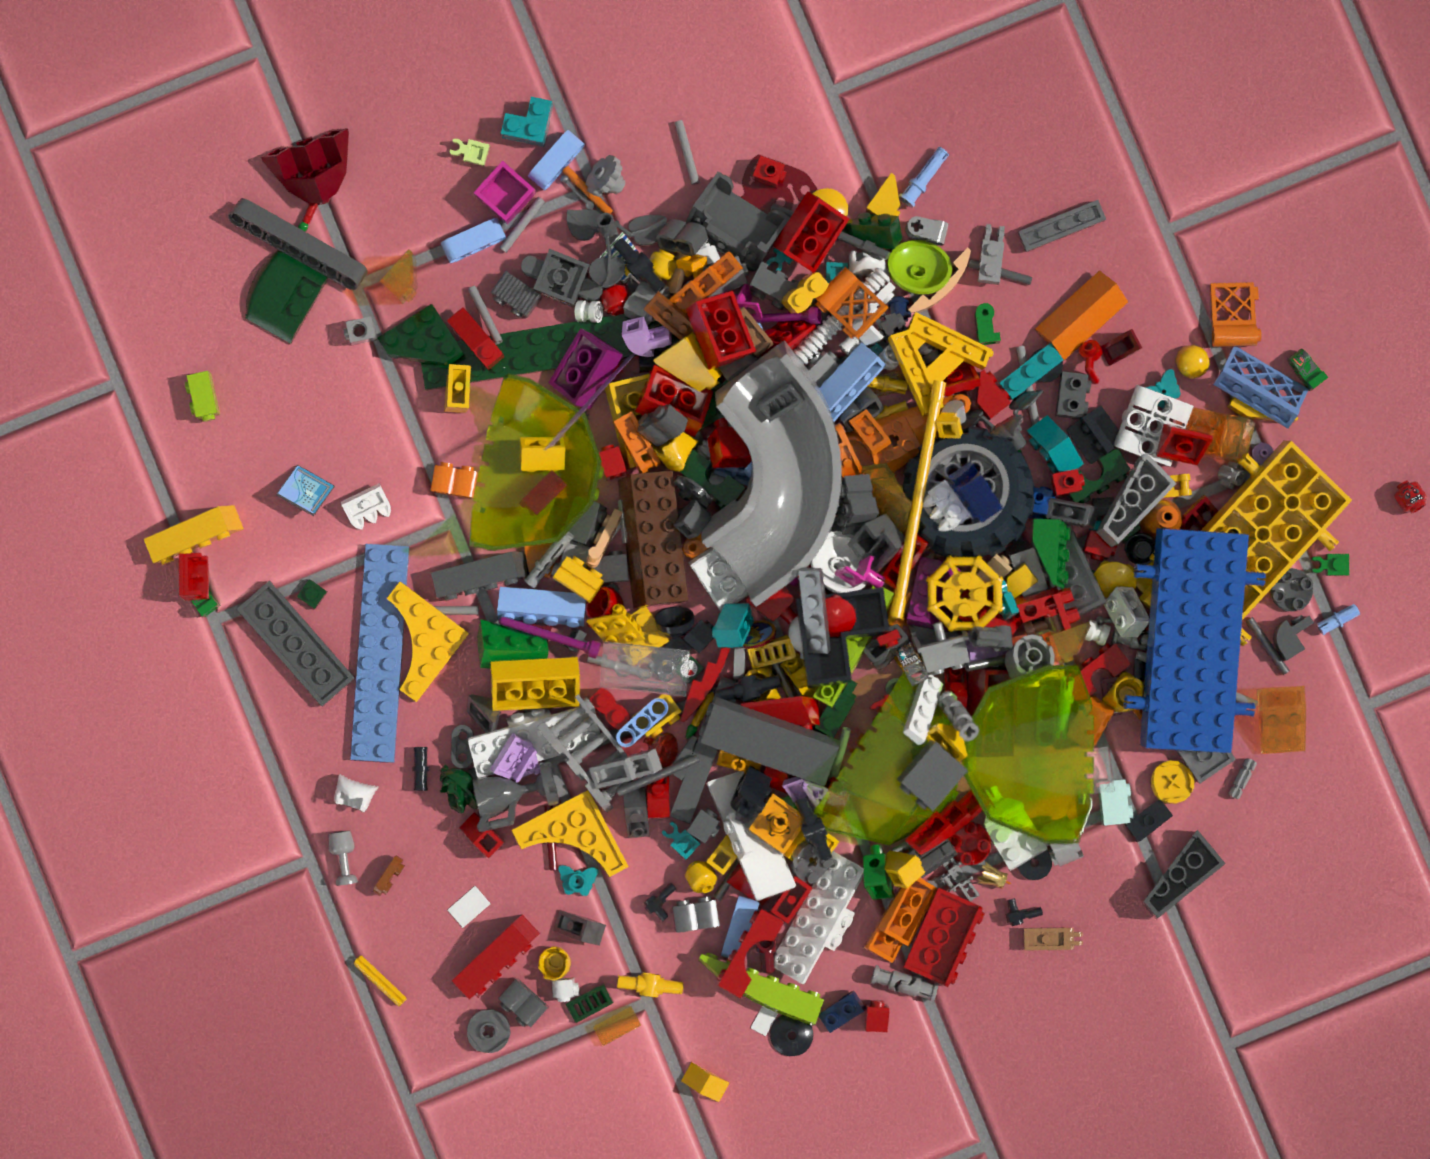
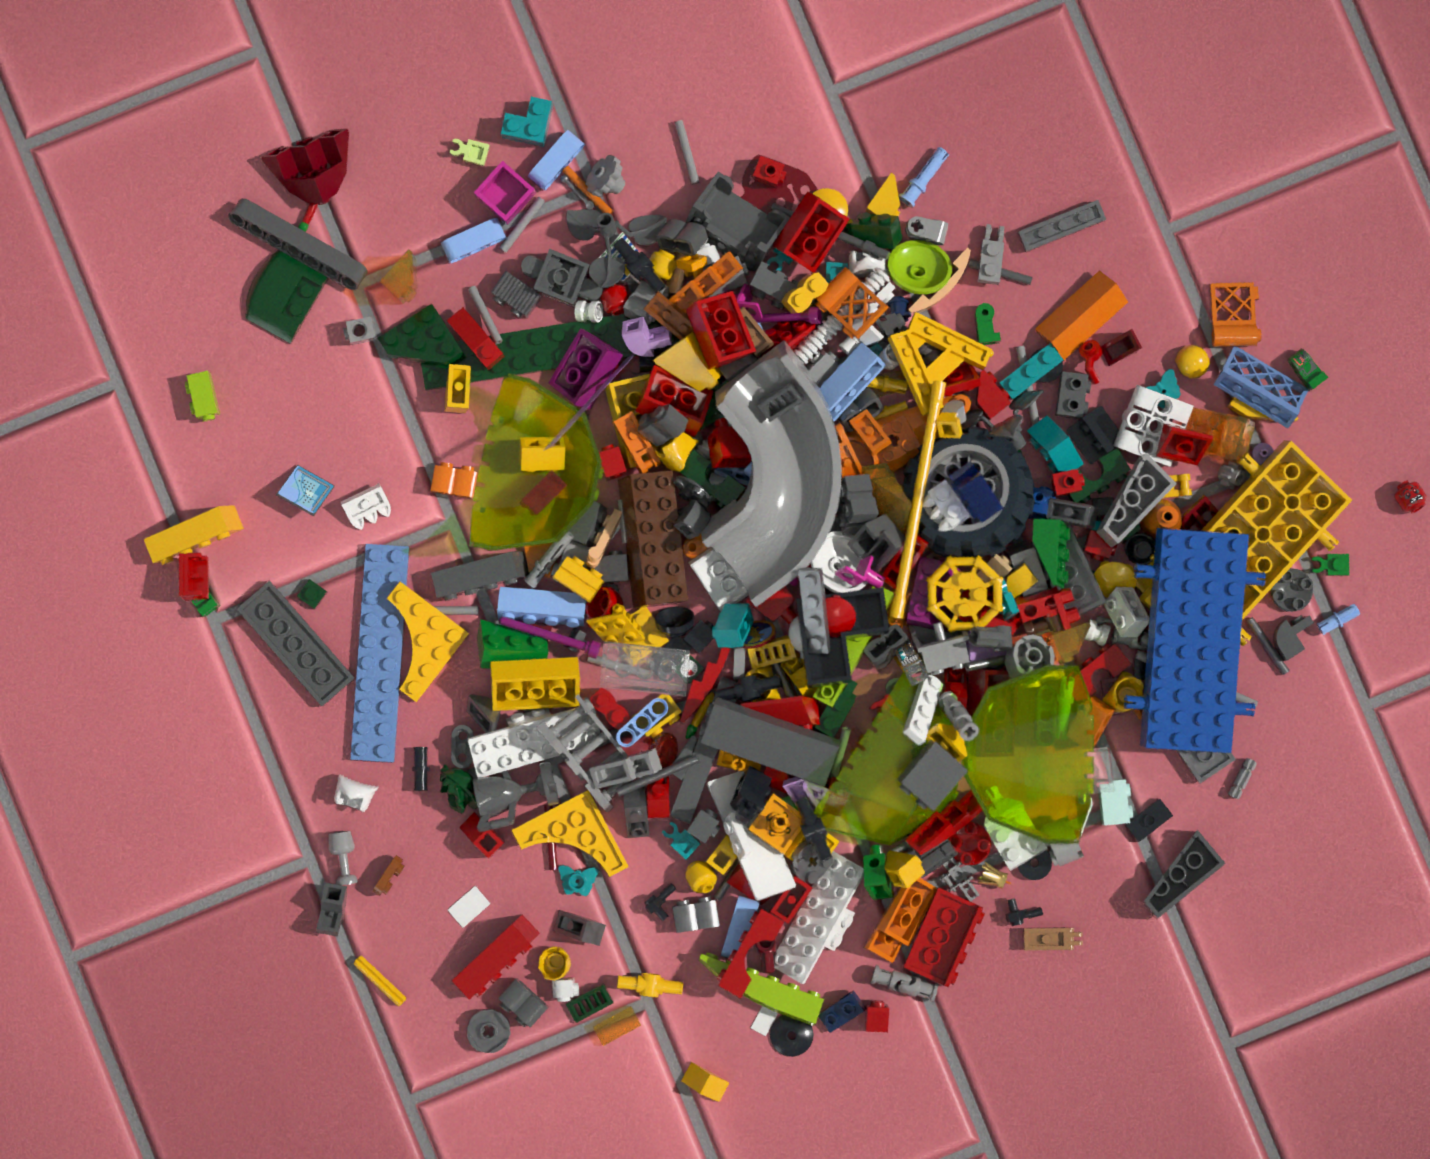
lavender slope [490,733,541,783] -> none
red plate [877,629,902,649] -> none
yellow tile [1151,760,1194,804] -> none
clear yellow slope [1257,686,1306,754] -> none
none -> dark grey brick [316,883,347,937]

